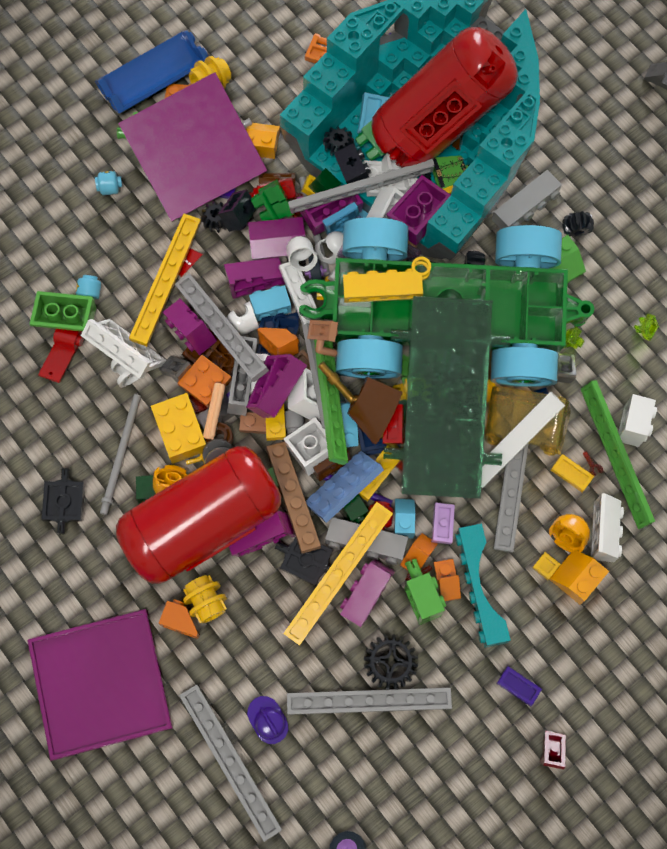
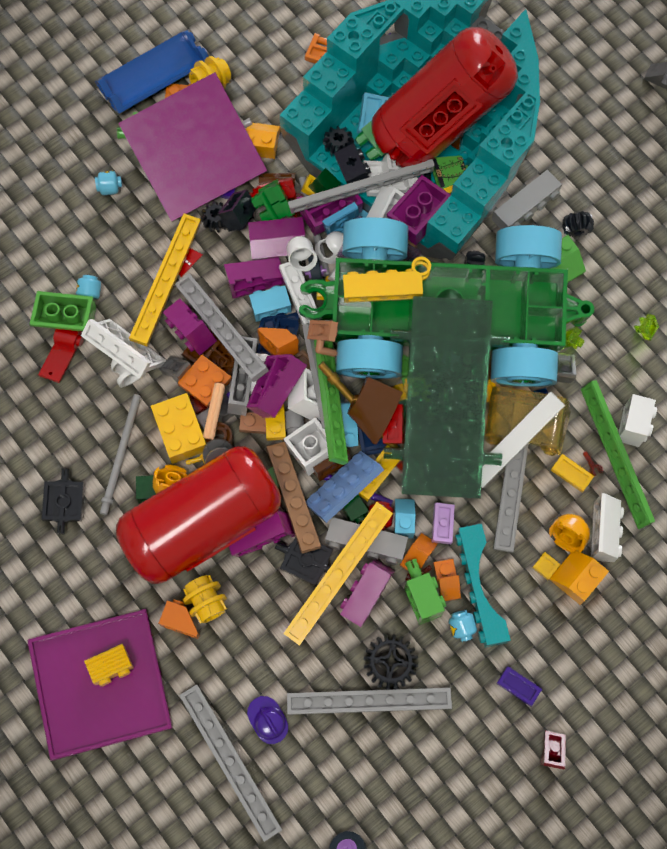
white helmet [227,302,259,336] -> none
none -> yellow brick [84,644,134,687]
none -> medium azure head [448,610,477,642]

